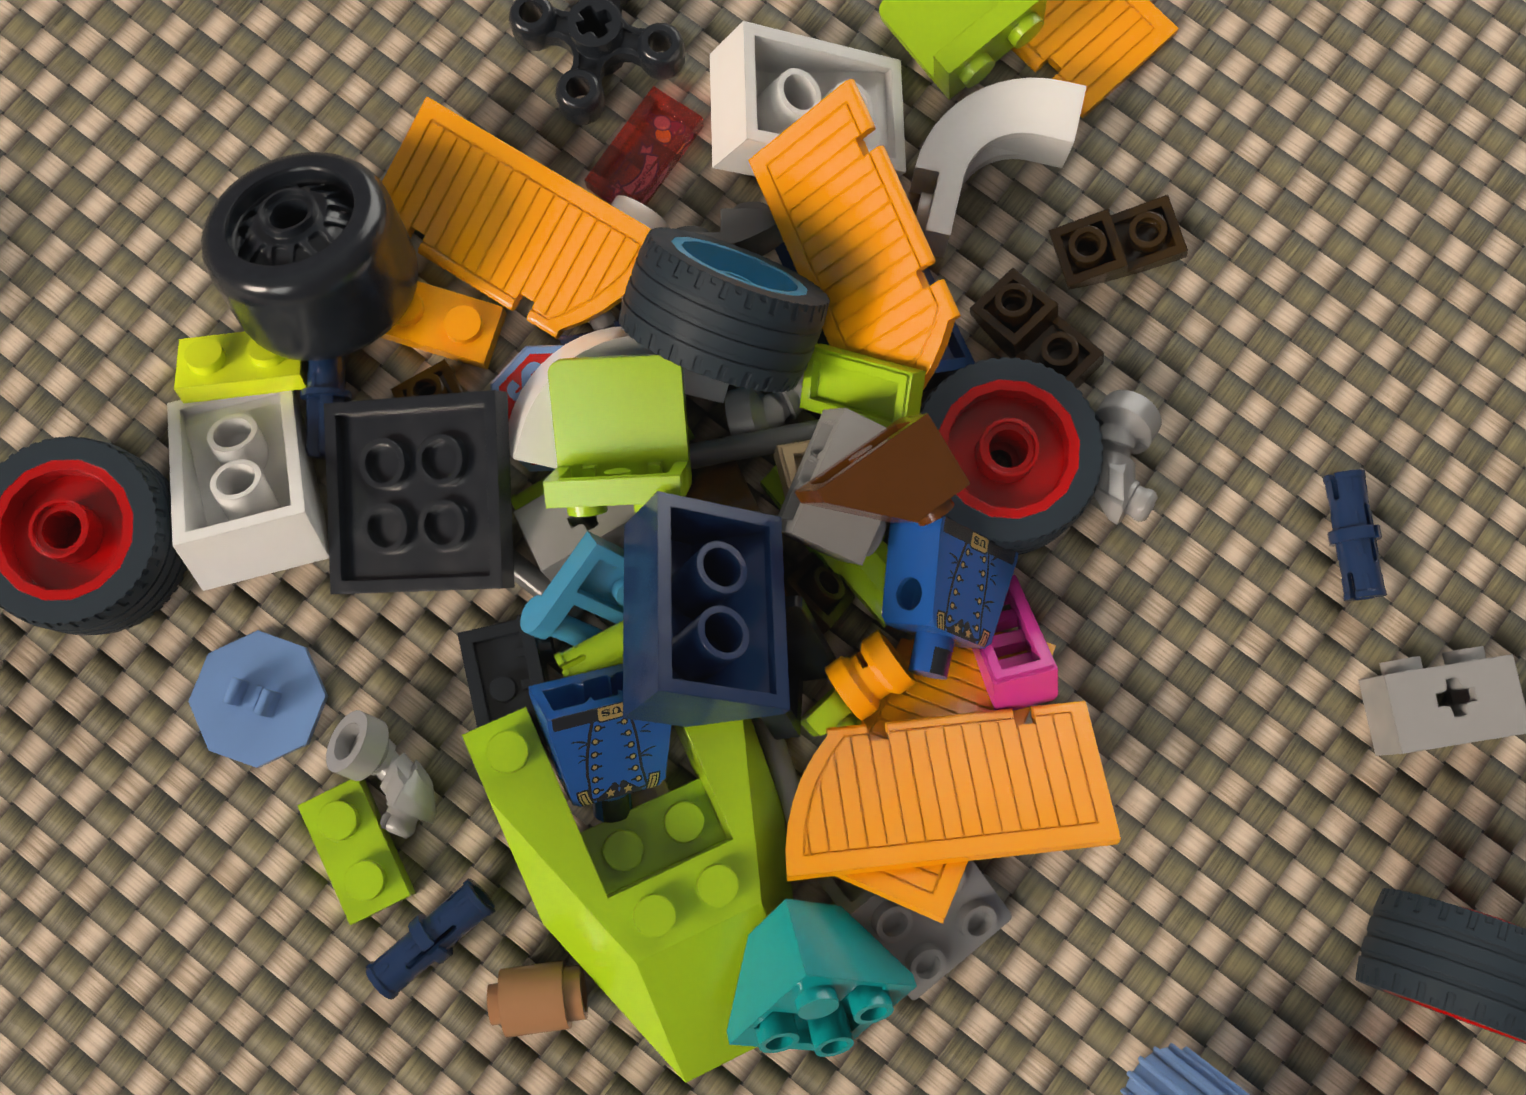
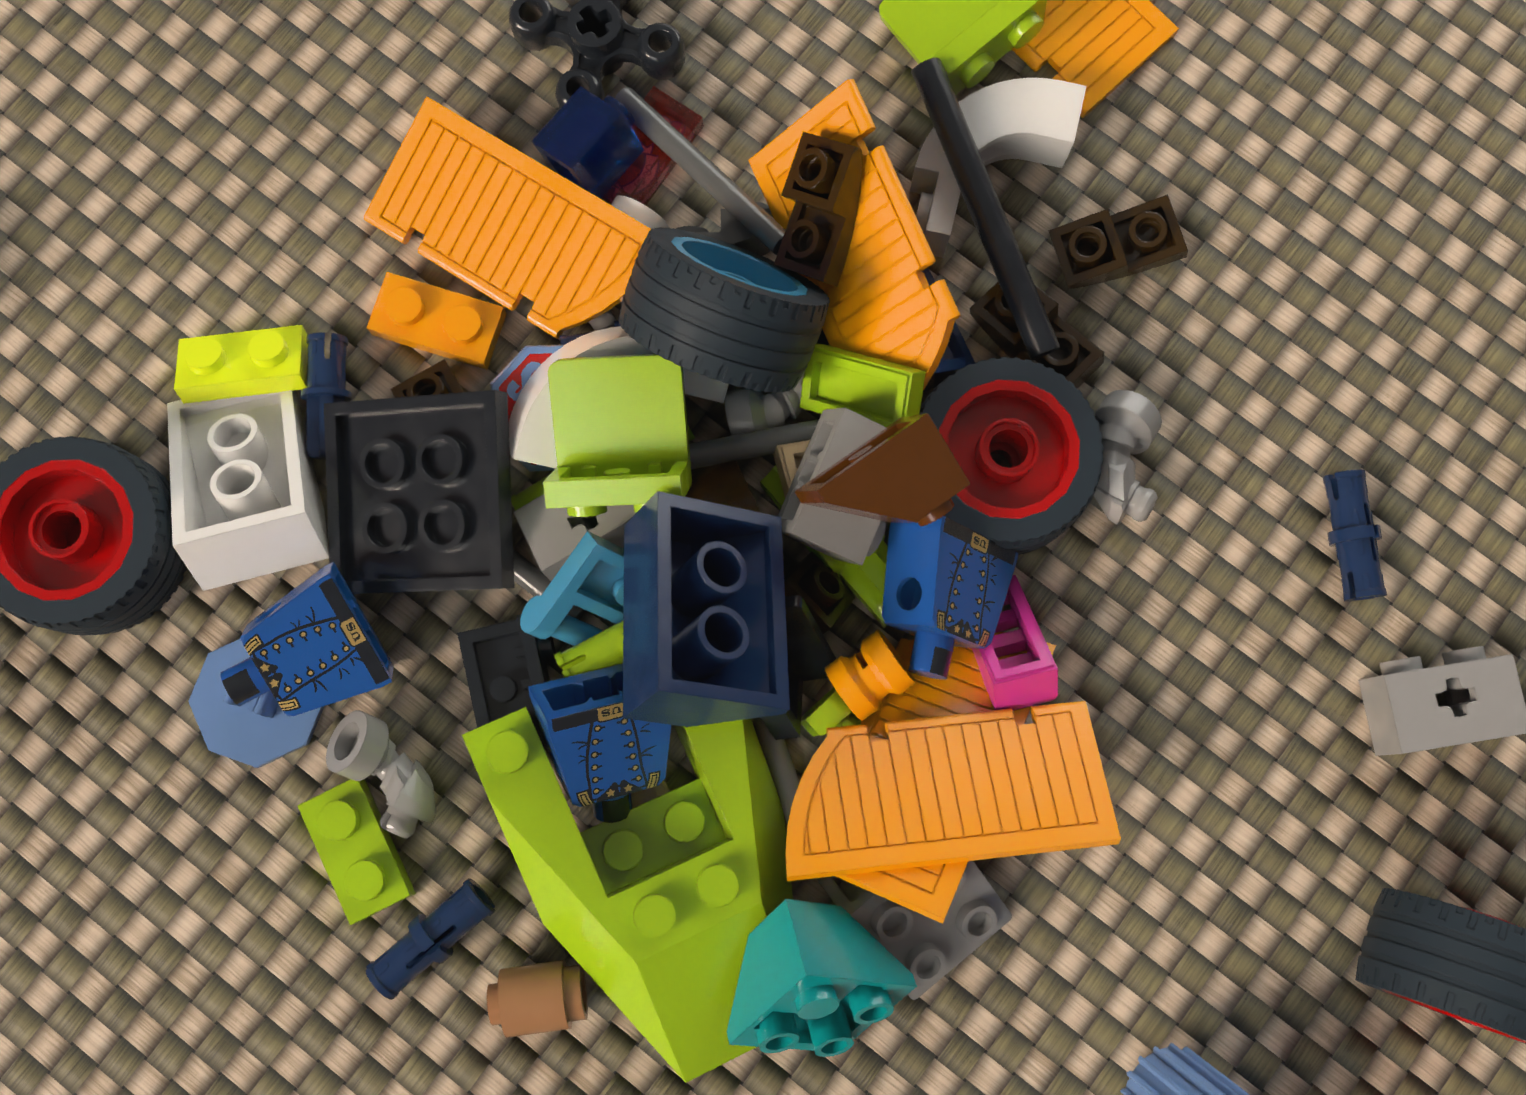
black wheel [201,152,418,361] -> none
white slope [710,21,906,177] -> none
none -> blue torso [220,562,394,716]
none -> clear blue brick [532,86,644,199]
none -> dark grey bar [614,87,786,255]
none -> dark brown slope [774,132,862,287]
none -> black piece [911,57,1061,360]

